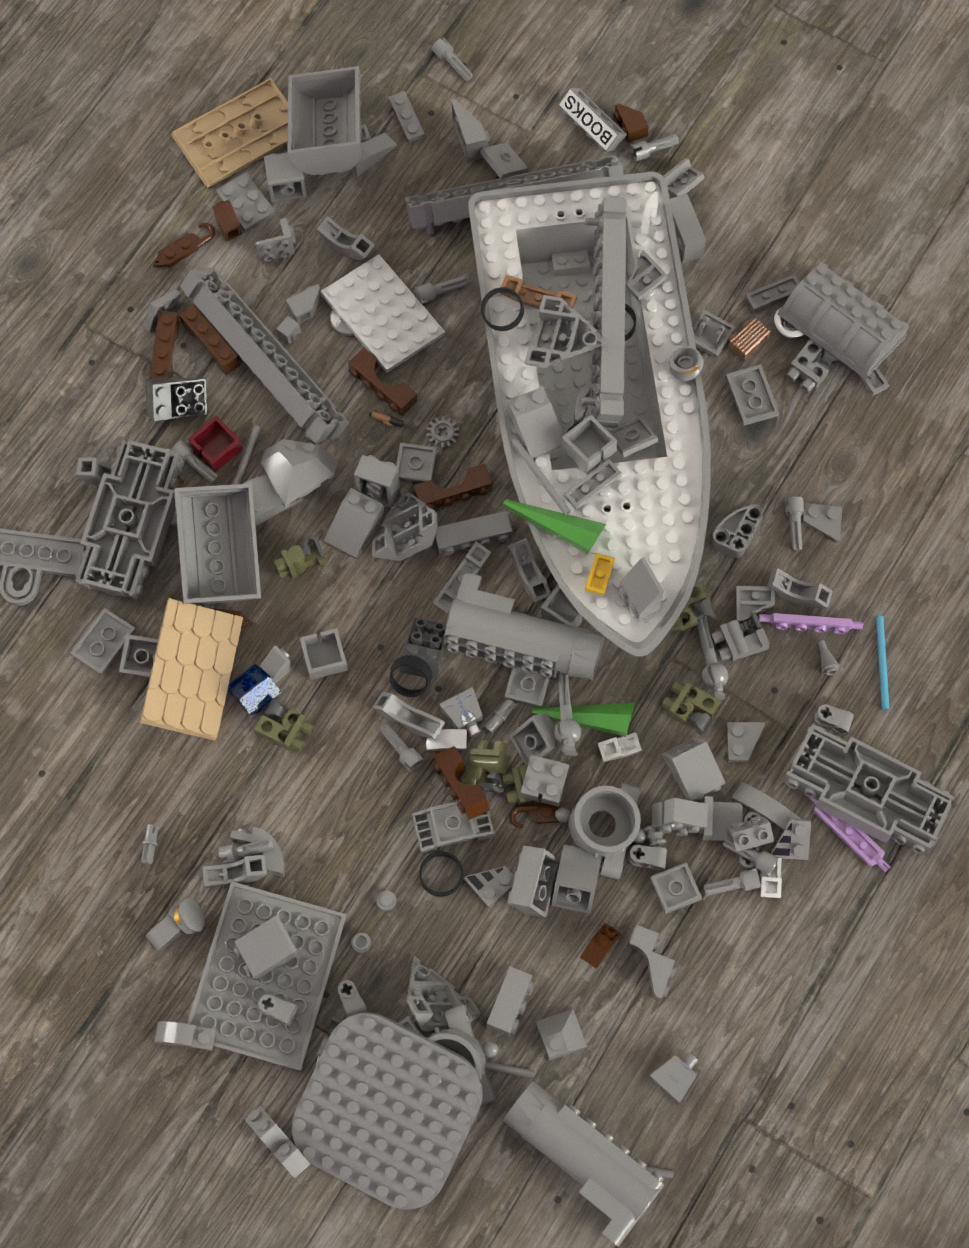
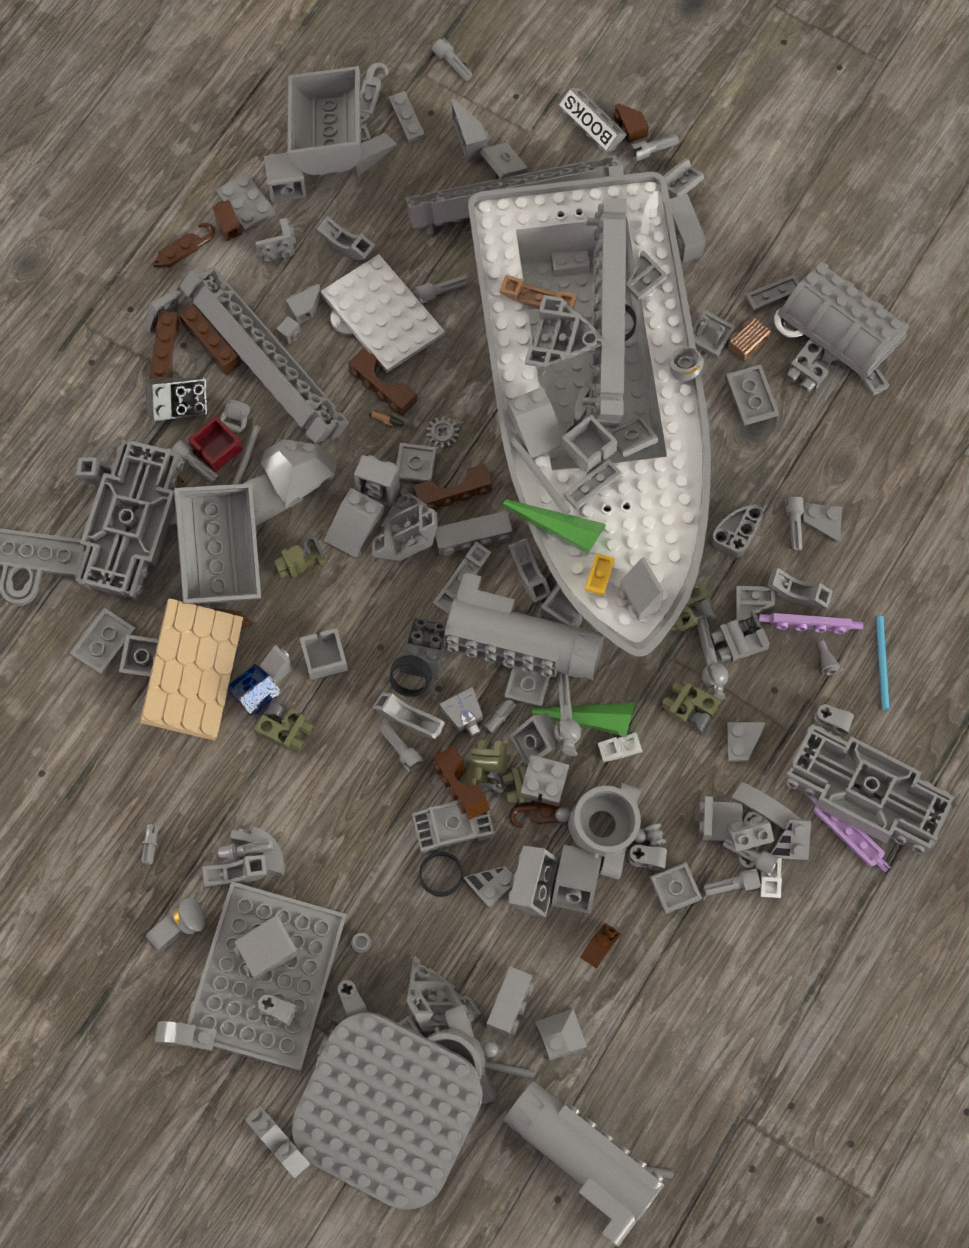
tan piece [171,78,288,188] -> none
light grey plate [377,891,397,911] -> none
white slope [426,729,467,751] -> none
black tyre [481,287,524,331] -> none
light grey arch [628,925,677,1001] -> none
light grey torso [649,1053,698,1105] -> none
light grey piece [652,798,708,836] -> none
light grey slope [661,737,725,801] -> none
none -> light grey piece [220,399,250,433]
none -> light grey plate [360,63,388,124]

